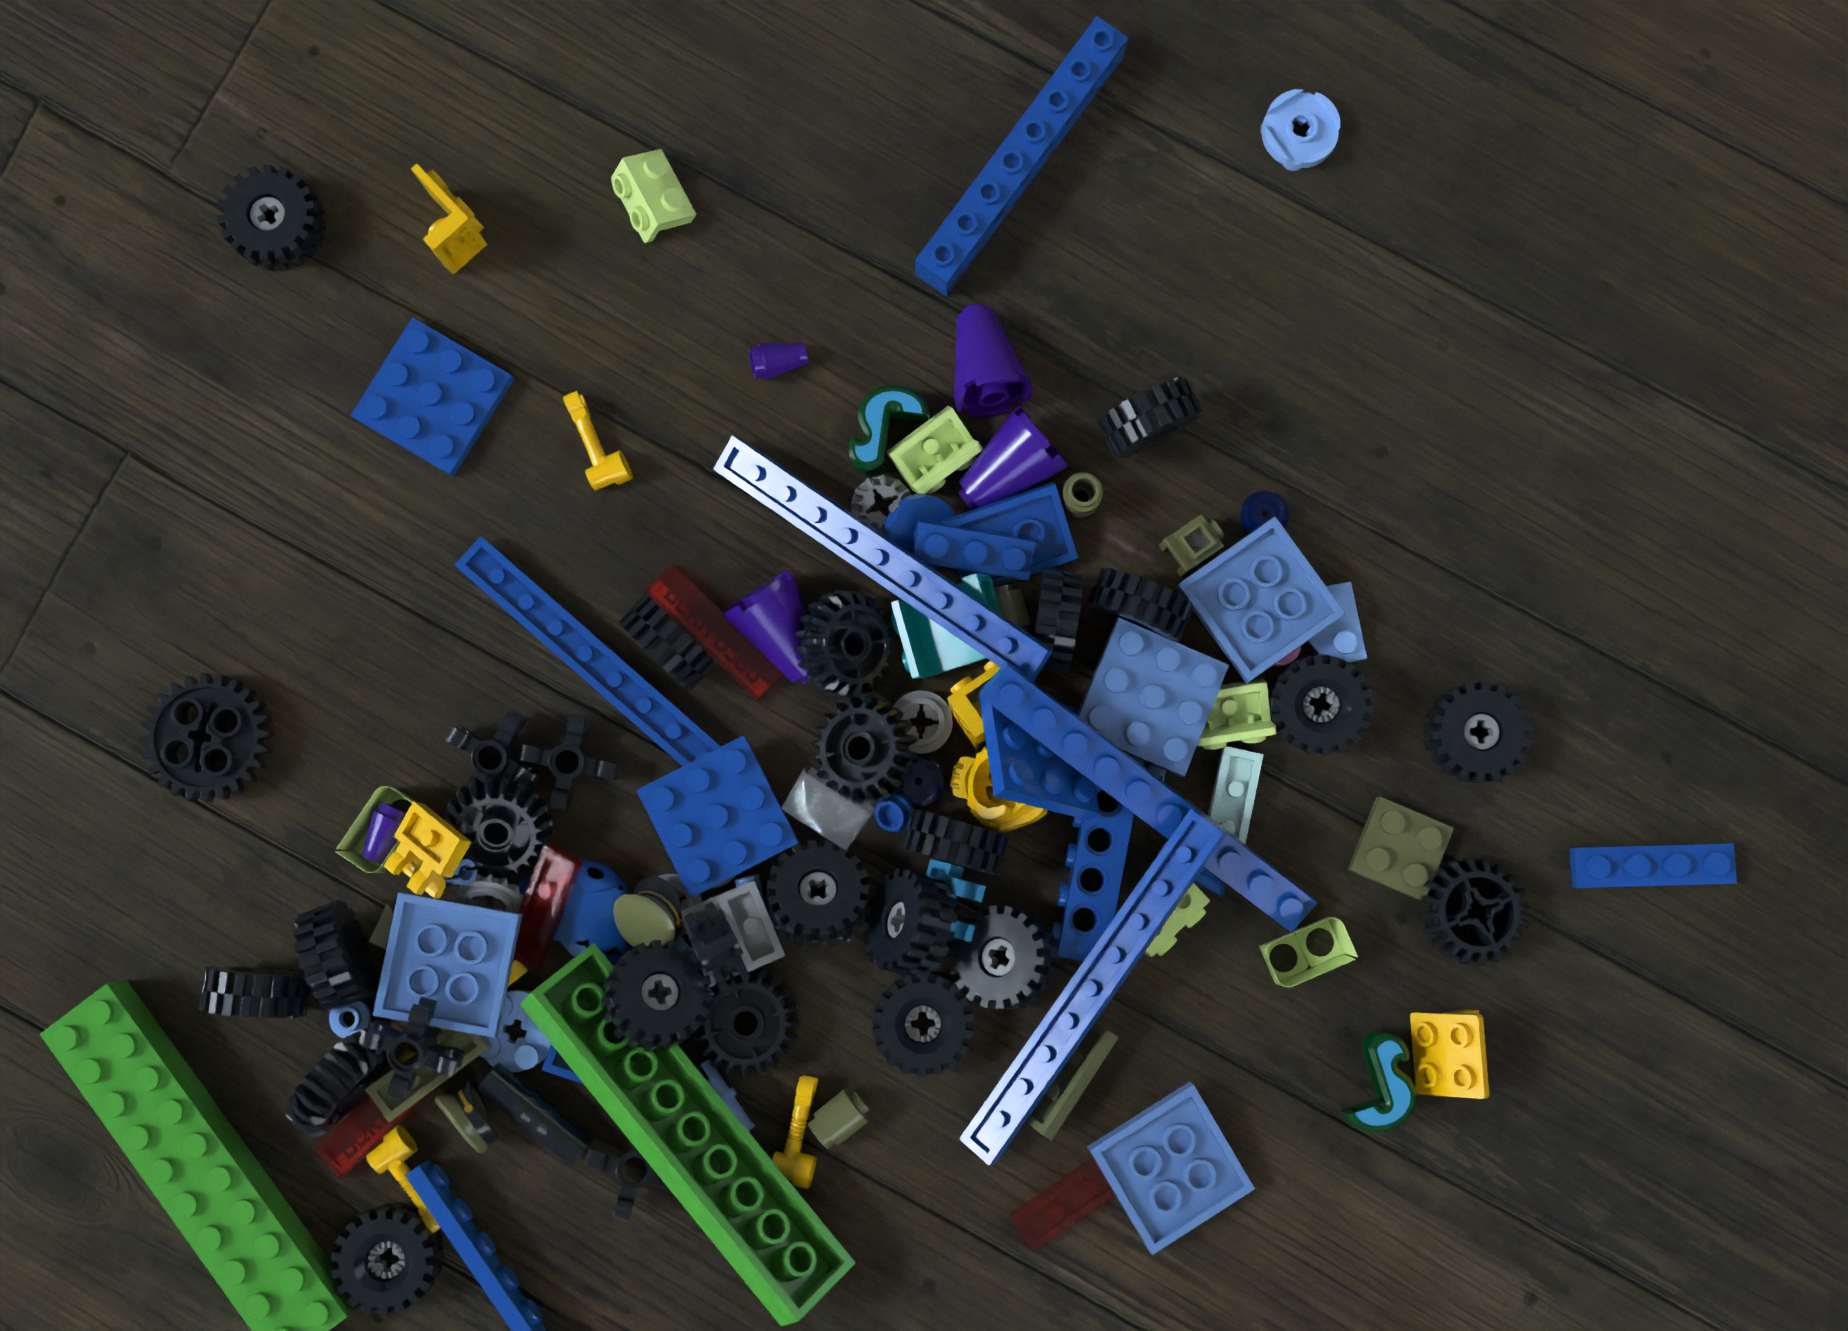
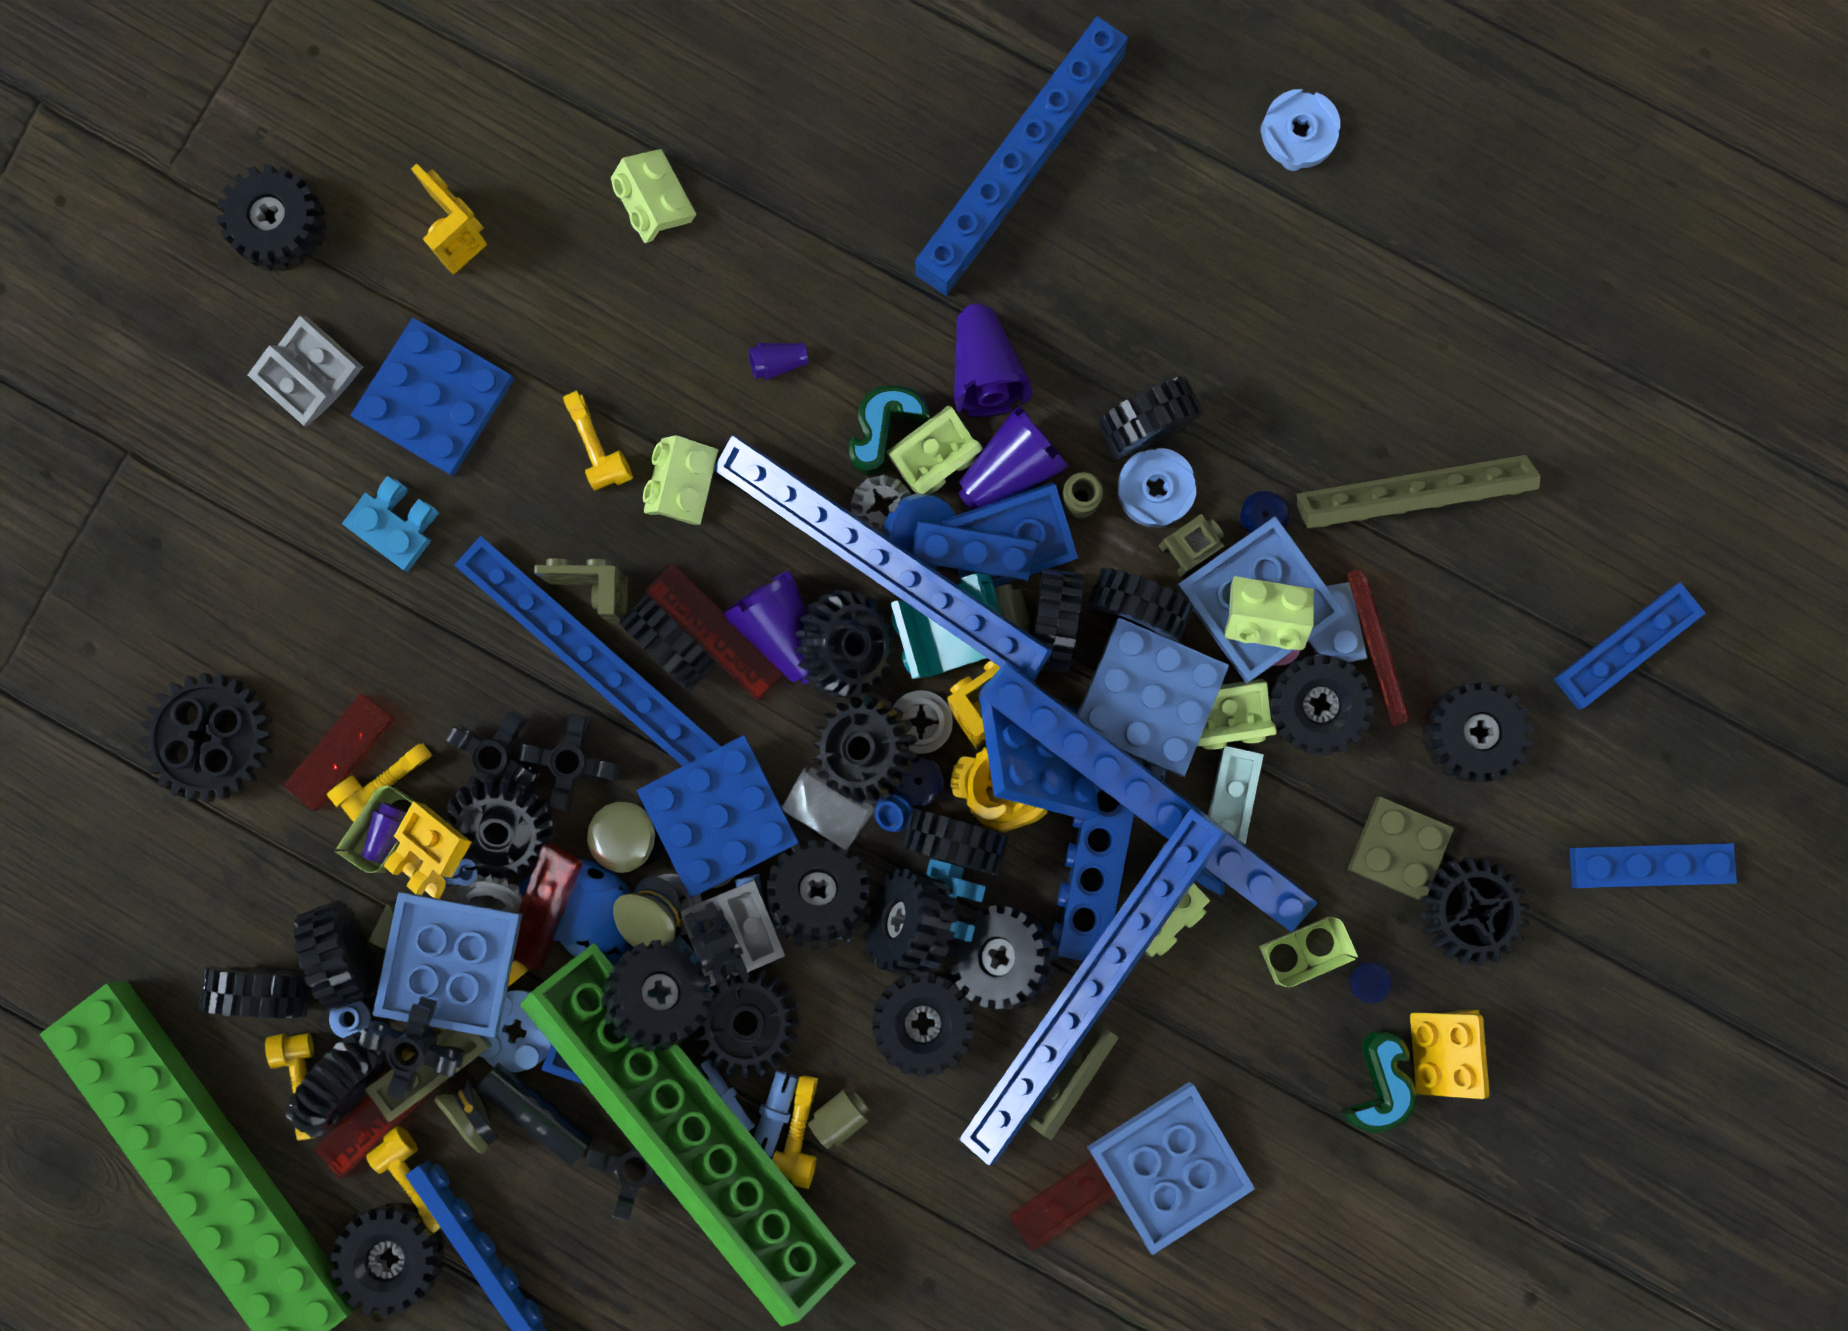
none -> light grey slope [248,316,363,426]
none -> yellow brick [265,1033,314,1141]
none -> clear red tile [283,693,395,811]
none -> yellow brick [327,743,433,823]
none -> dark azure plate [342,476,440,572]
none -> olive bracket [534,558,628,624]
none -> olive piece [587,802,665,873]
none -> yellowish green bracket [643,435,719,525]
none -> medium blue pin [753,1070,799,1157]
none -> light blue plate [1117,448,1196,528]
none -> yellowish green bracket [1224,576,1314,650]
none -> olive plate [1297,455,1541,528]
none -> clear red tile [1346,569,1411,726]
none -> clear blue plate [1349,962,1391,1003]
none -> blue plate [1553,582,1705,710]

